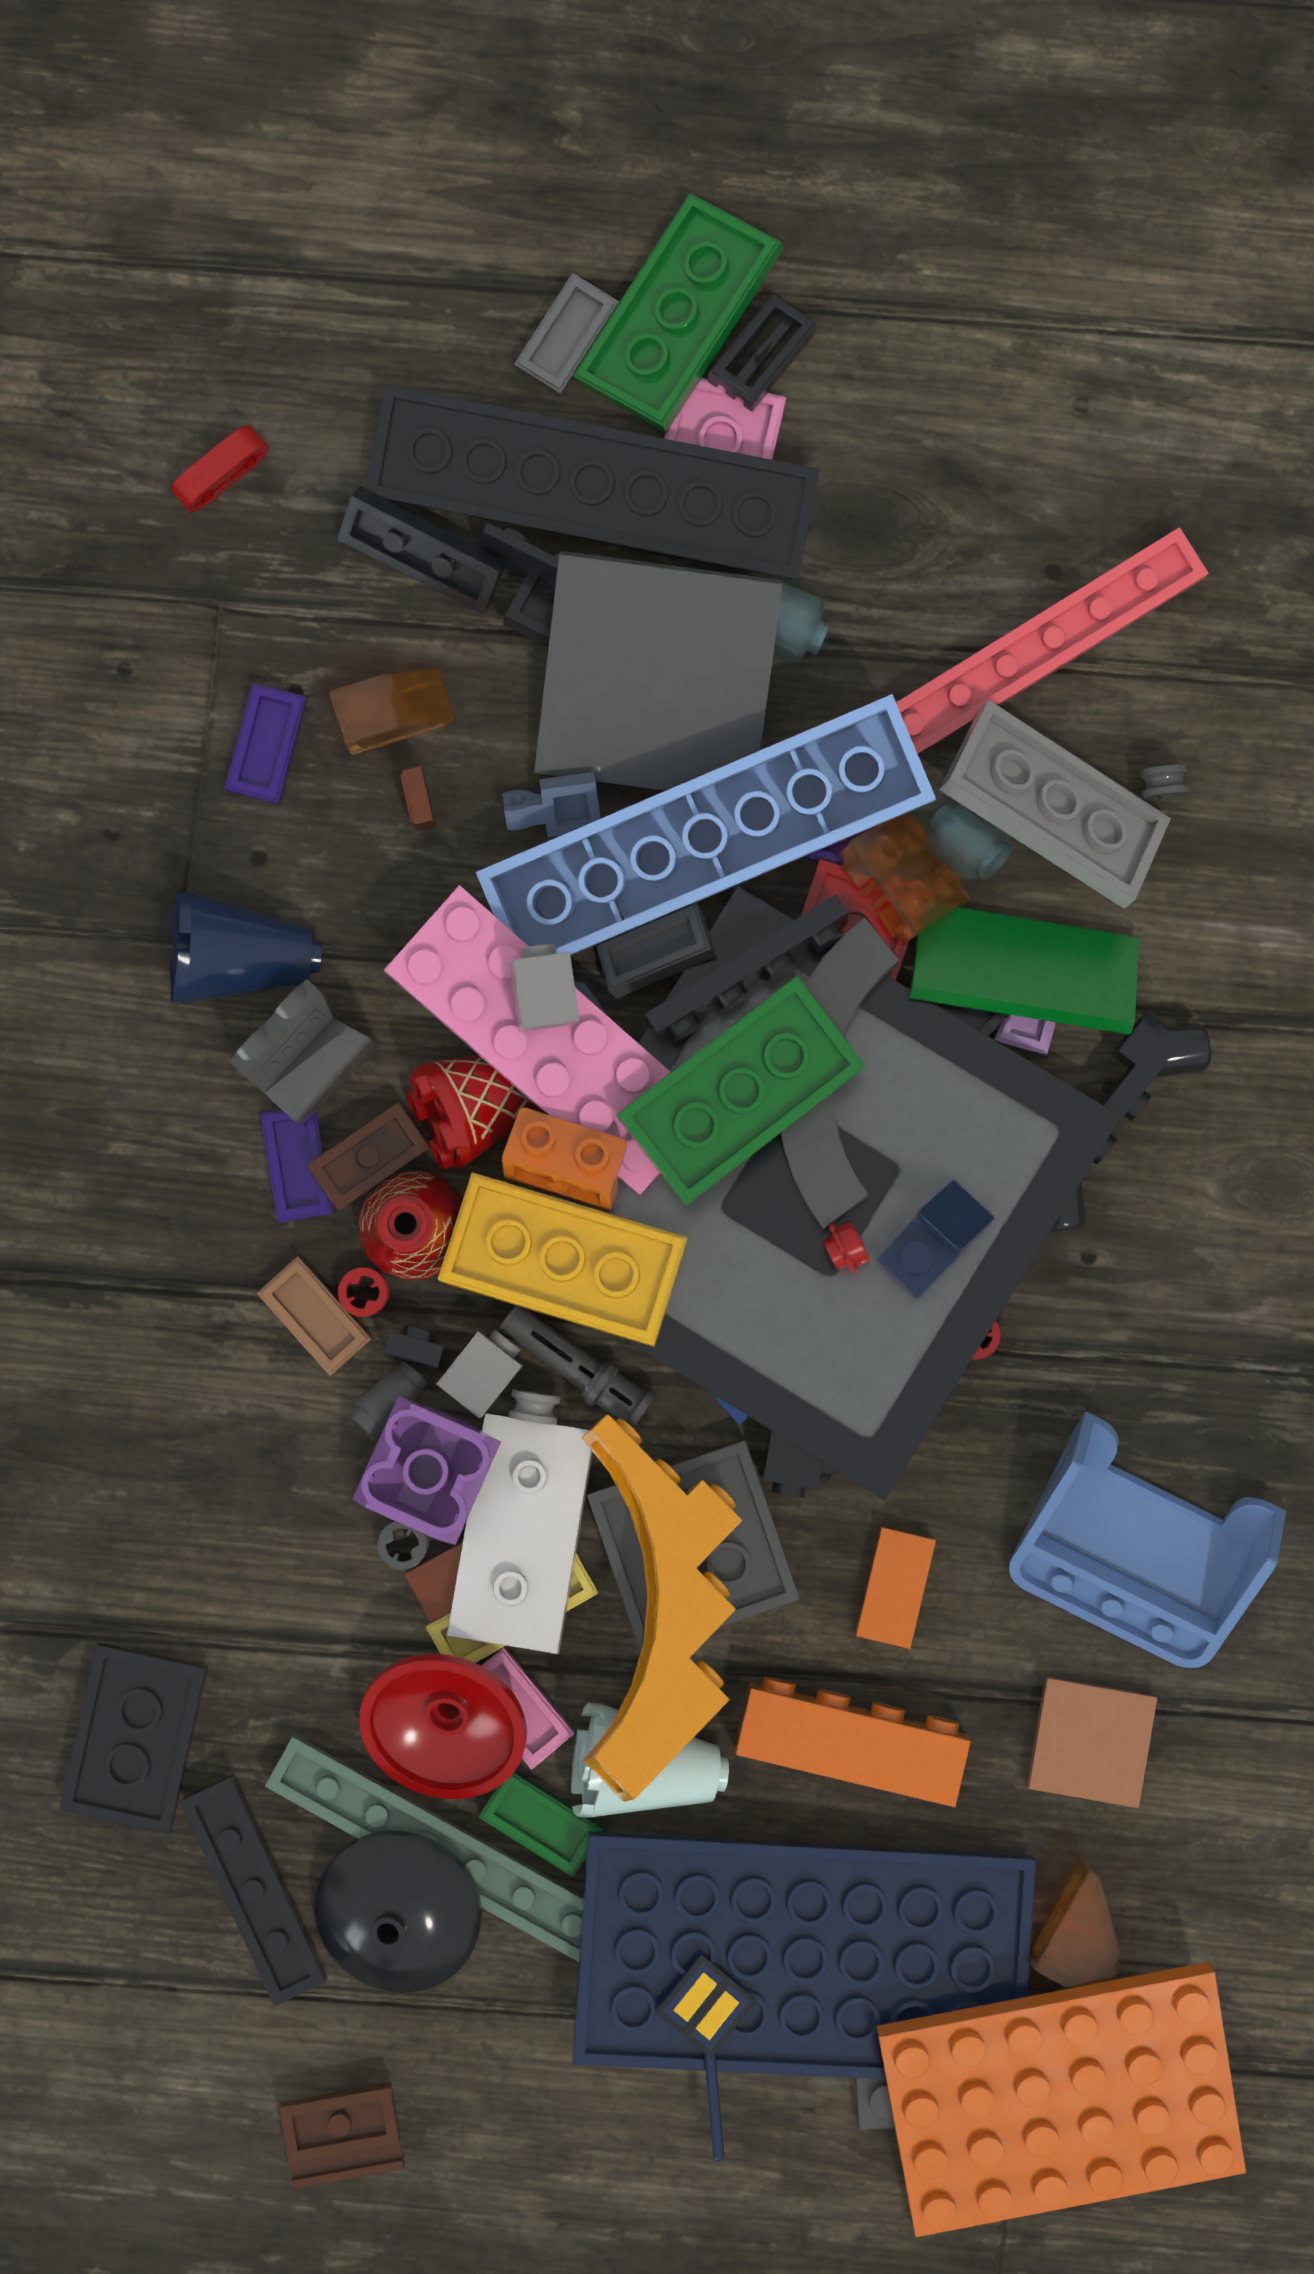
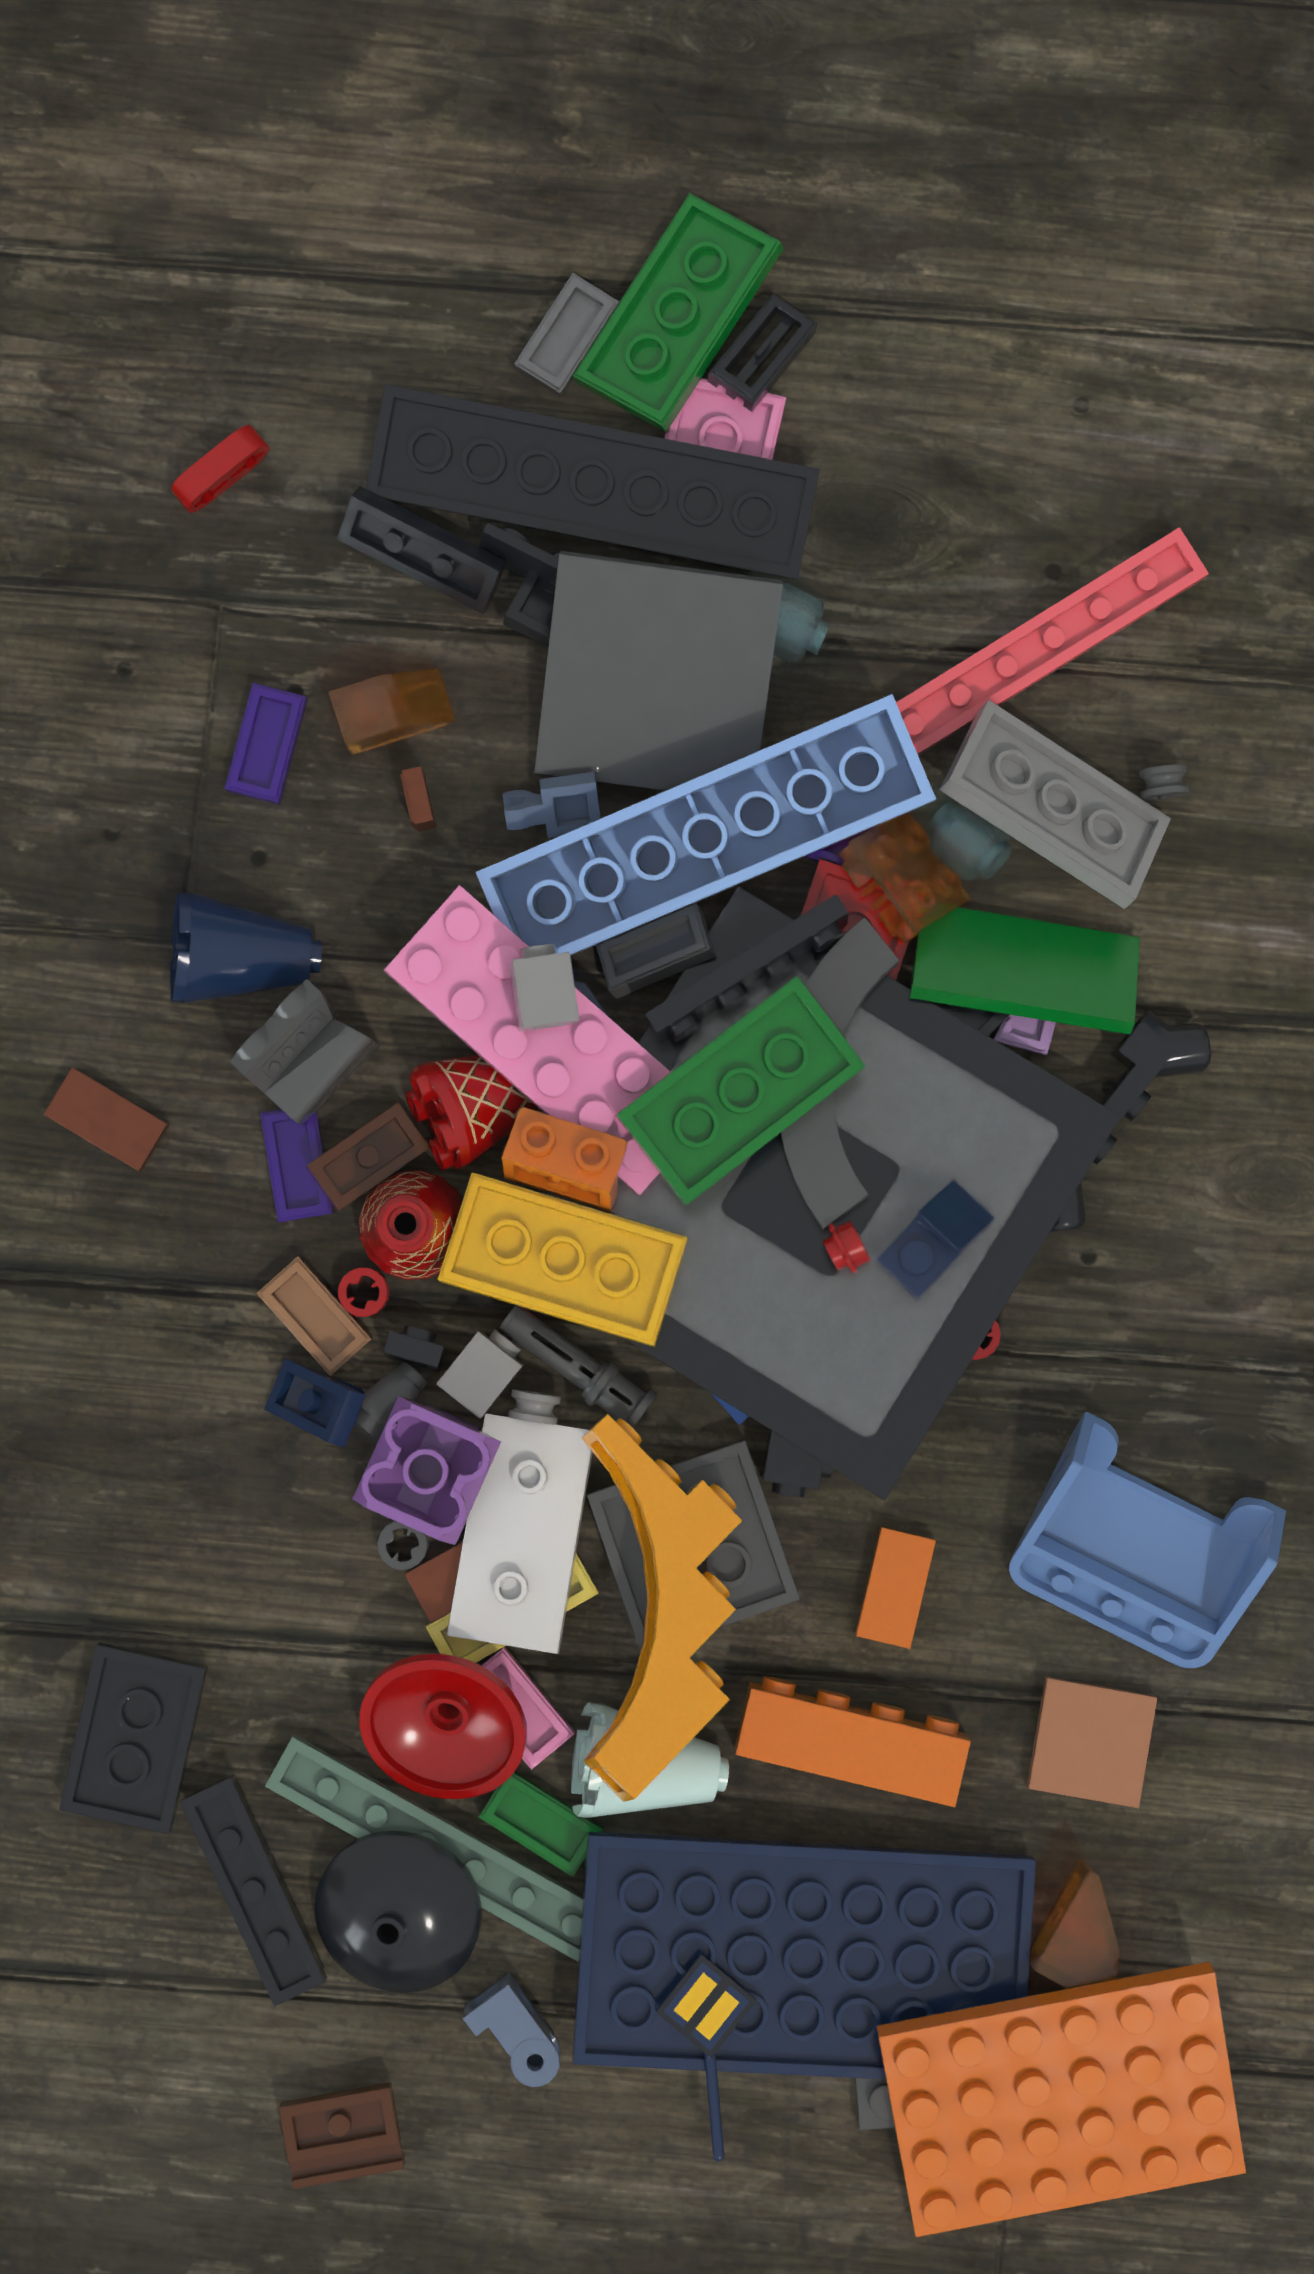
none -> copper tile [43,1067,170,1172]
none -> dark blue slope [264,1358,366,1448]
none -> sand blue leg [463,1972,560,2087]

